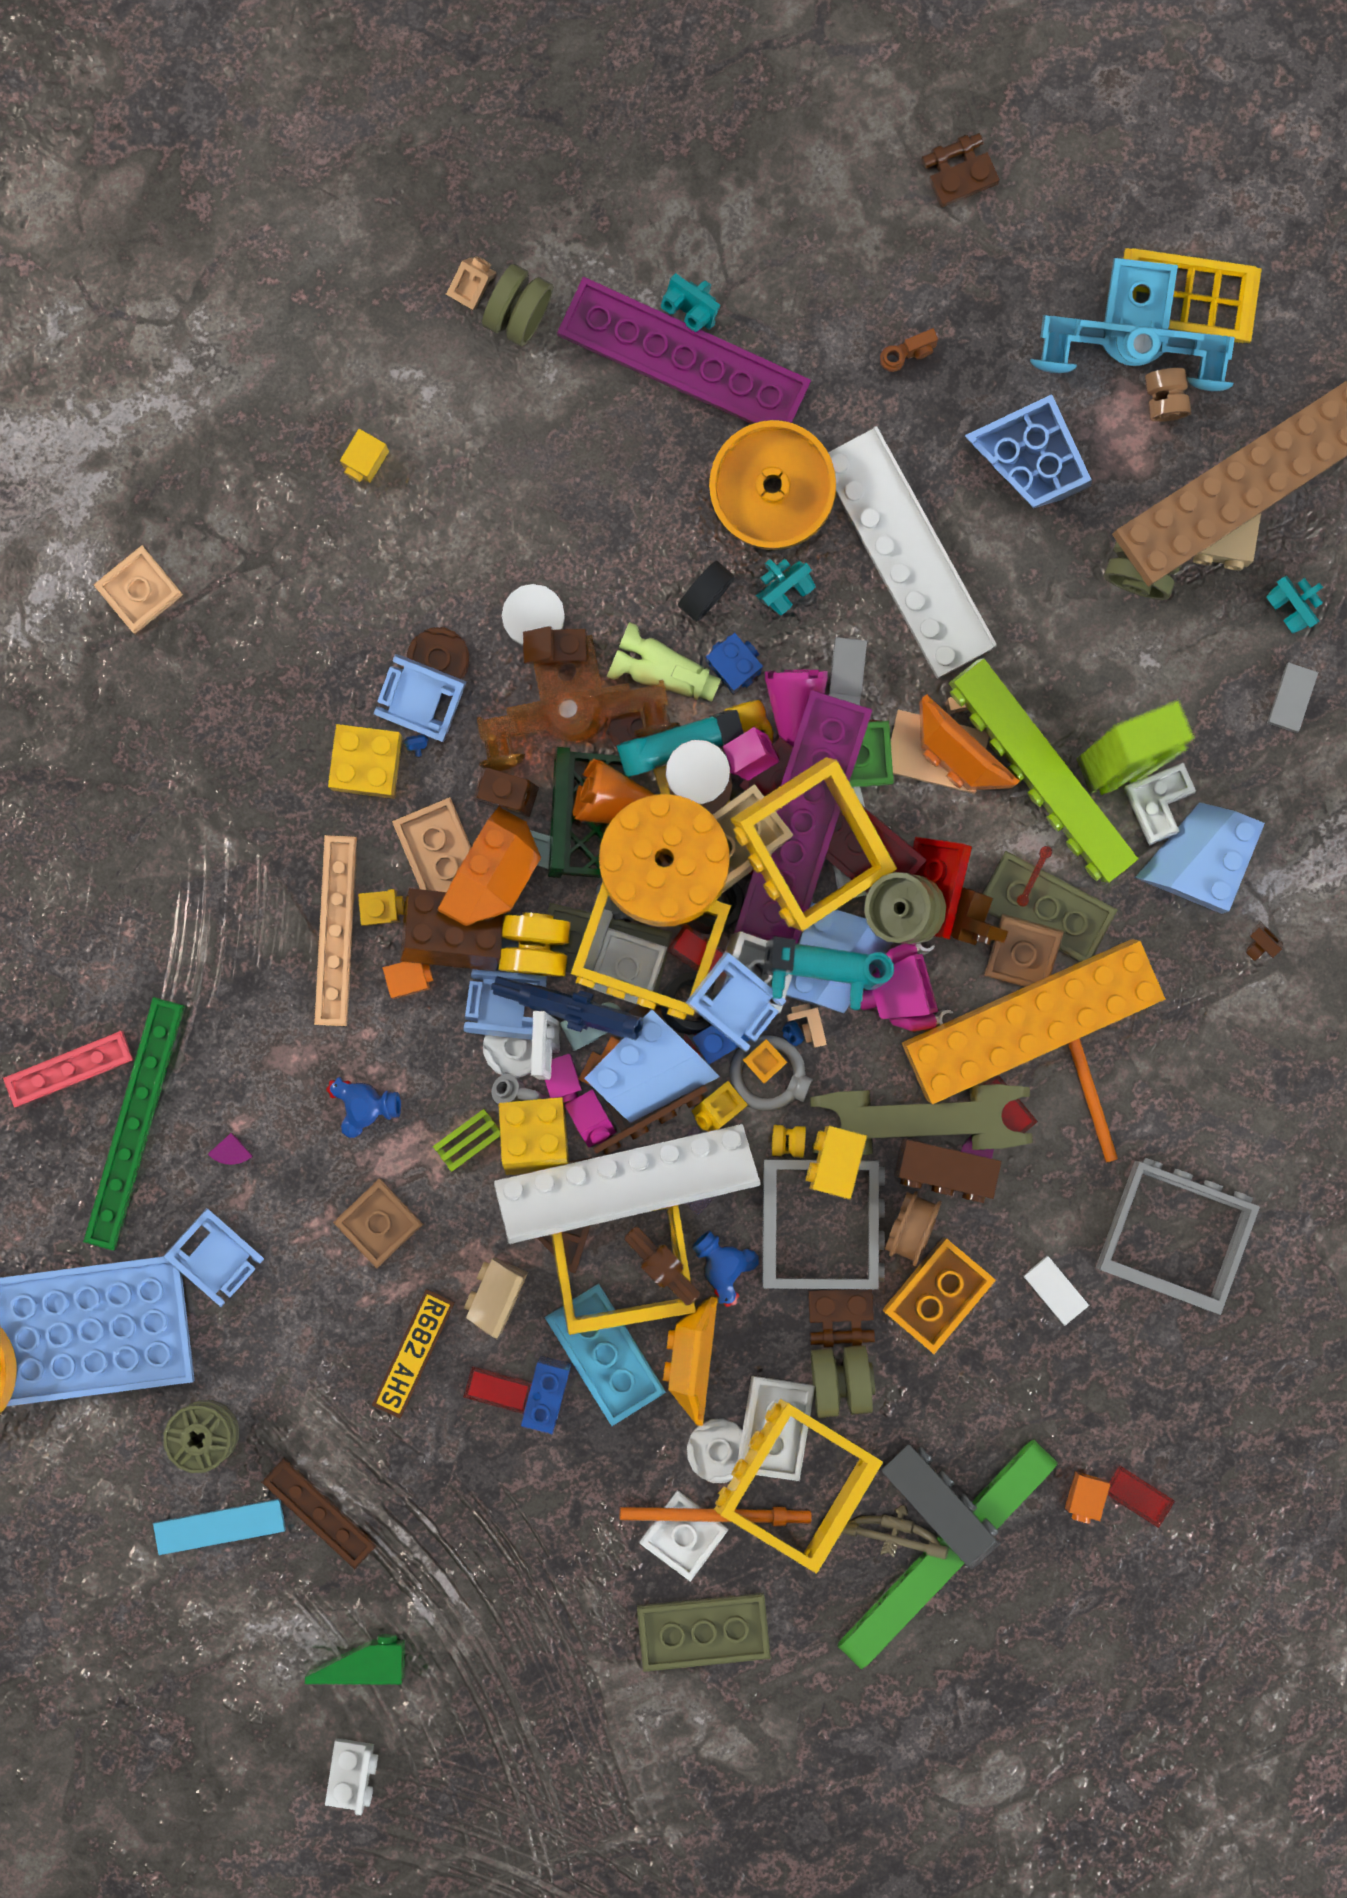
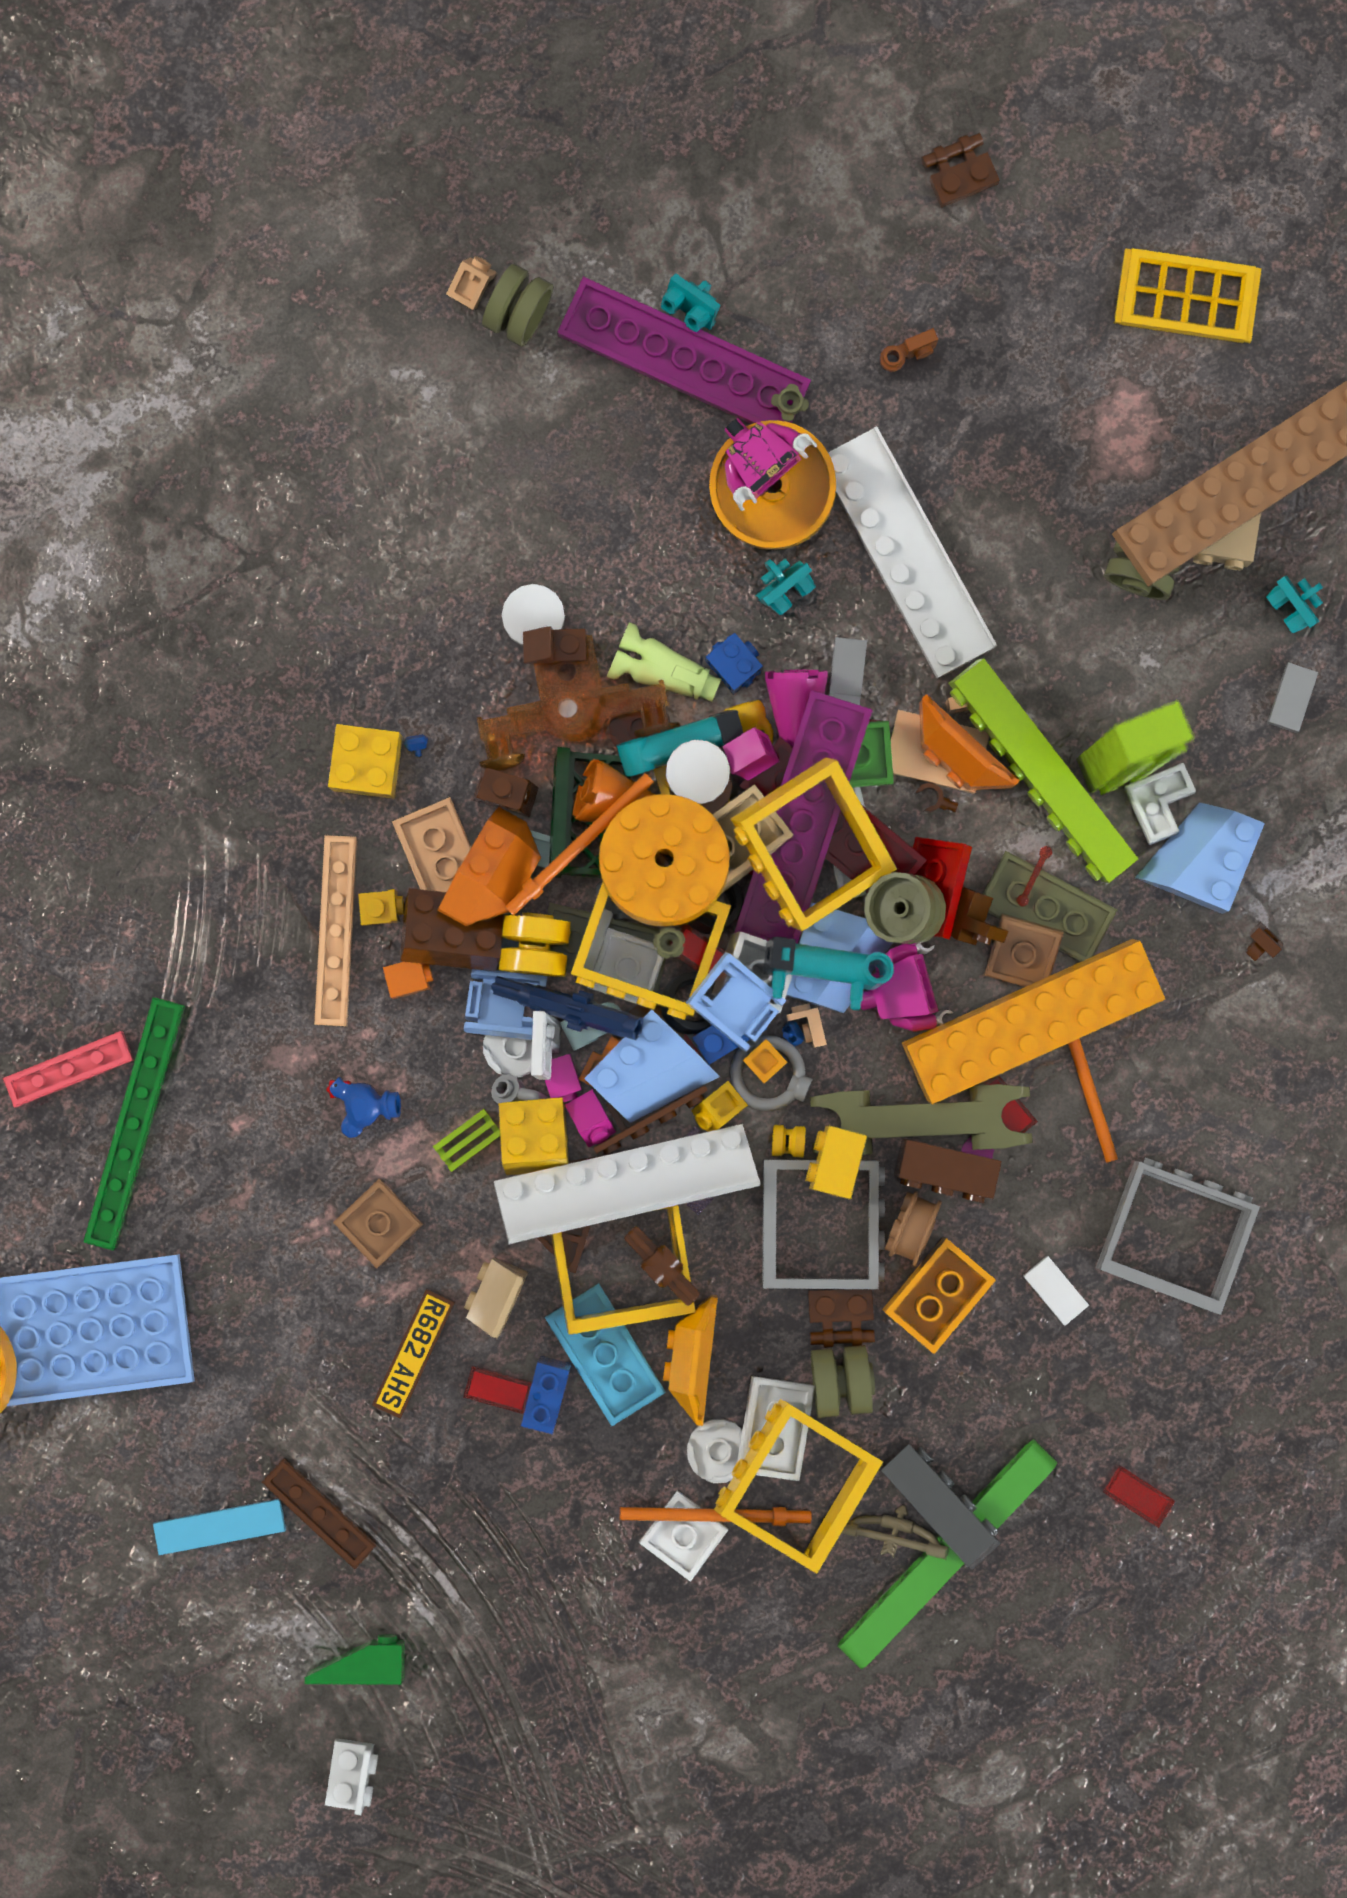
light nougat tile [93,545,183,634] -> none
light blue container [163,1208,264,1307] -> none
olive wheel [164,1400,239,1473] -> none
magenta tile [208,1133,253,1165] -> none
yellow brick [340,429,389,483] -> none
light blue container [374,654,466,742] -> none
reddish brown tile [407,627,469,680] -> none
olive tile [637,1592,771,1672] -> none
black tyre [678,561,735,622] -> none
blue animal [691,1230,759,1307] -> none
light blue wedge [965,394,1092,508] -> none
medium azure piece [1030,258,1235,391] -> none
orange brick [1065,1471,1110,1524] -> none
medium nougat wheel [1145,368,1191,422] -> none
none -> orange bar [505,773,654,916]
none -> olive plate [653,926,685,958]
none -> dark pink torso [724,418,817,511]
none -> olive plate [771,384,809,422]
none -> reddish brown piece [915,783,959,813]

